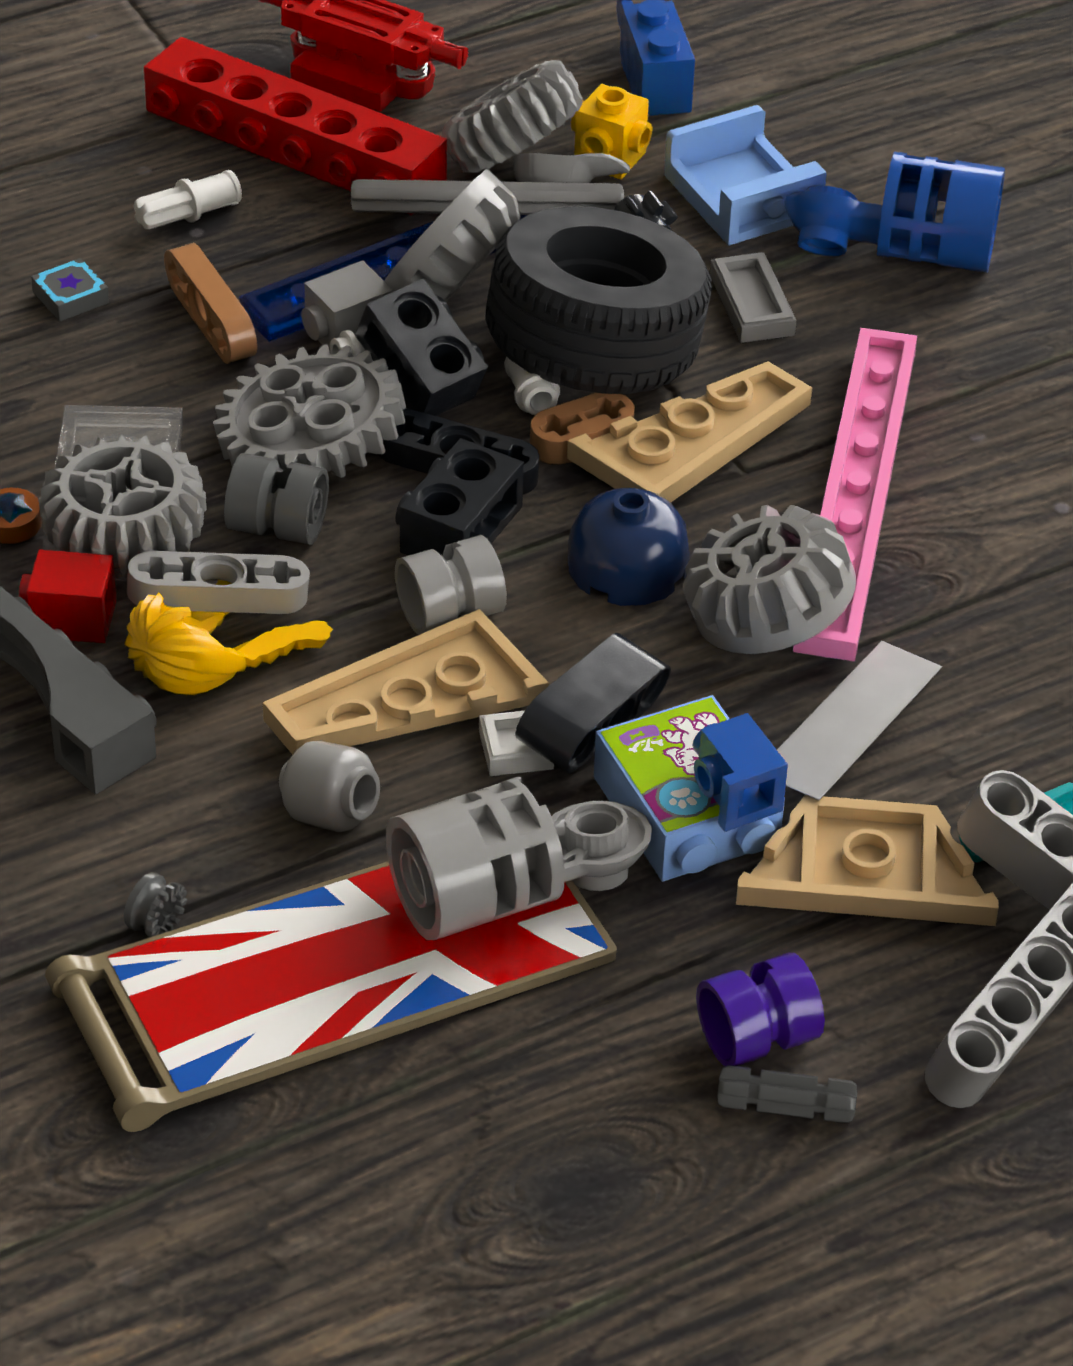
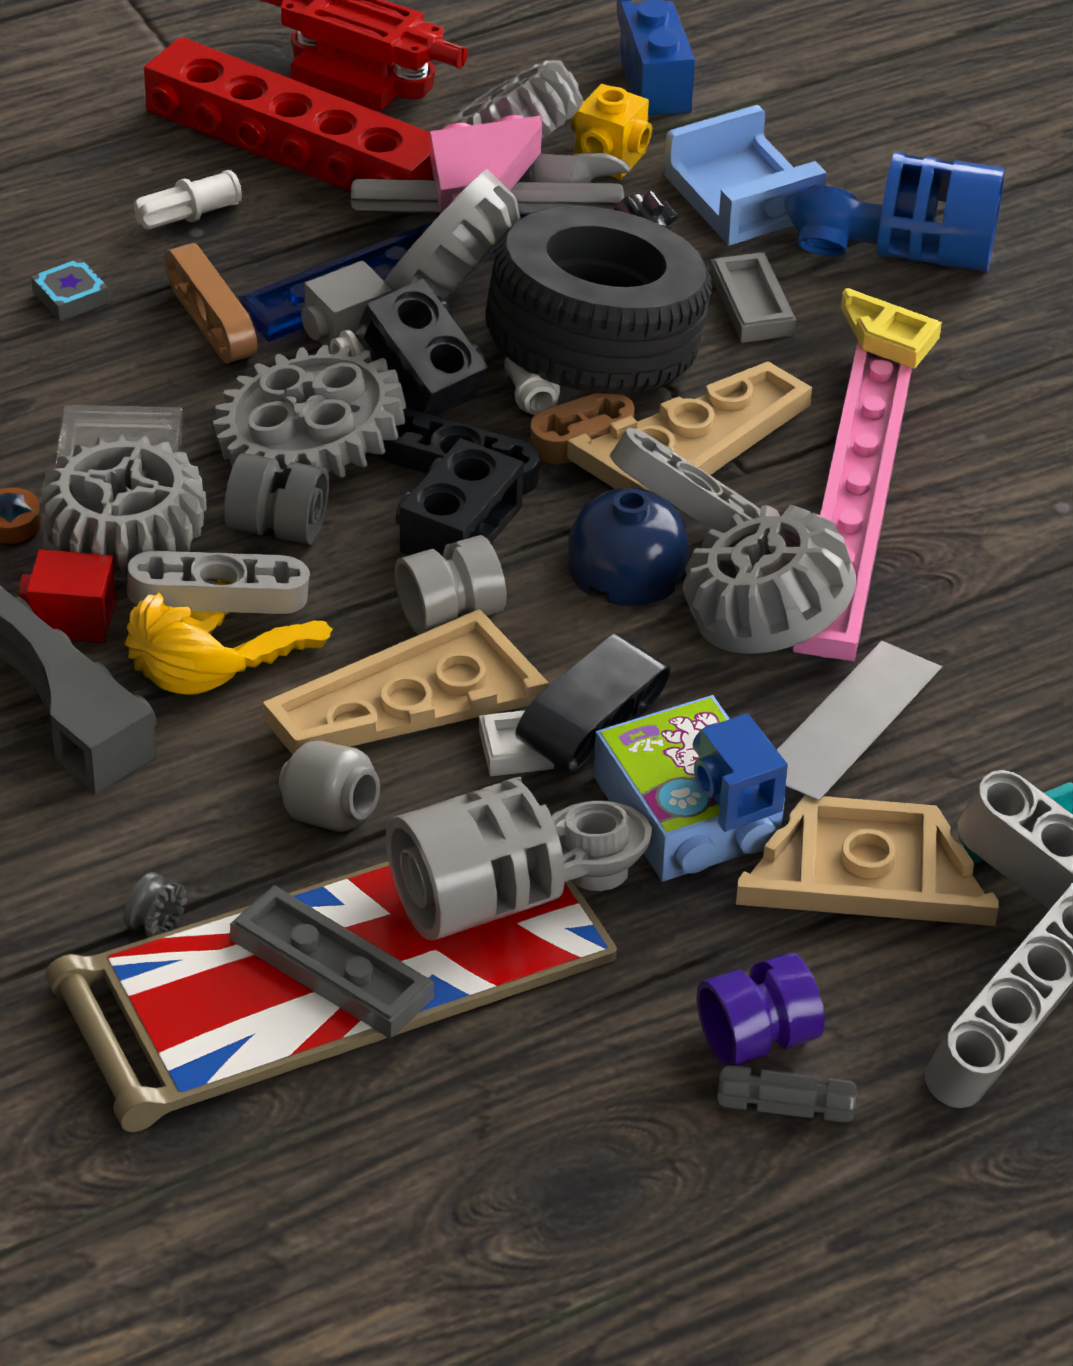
none -> dark grey tile [230,885,435,1039]
none -> bright pink slope [430,115,542,214]
none -> light grey beam [610,428,761,533]
none -> light yellow tile [841,288,942,369]

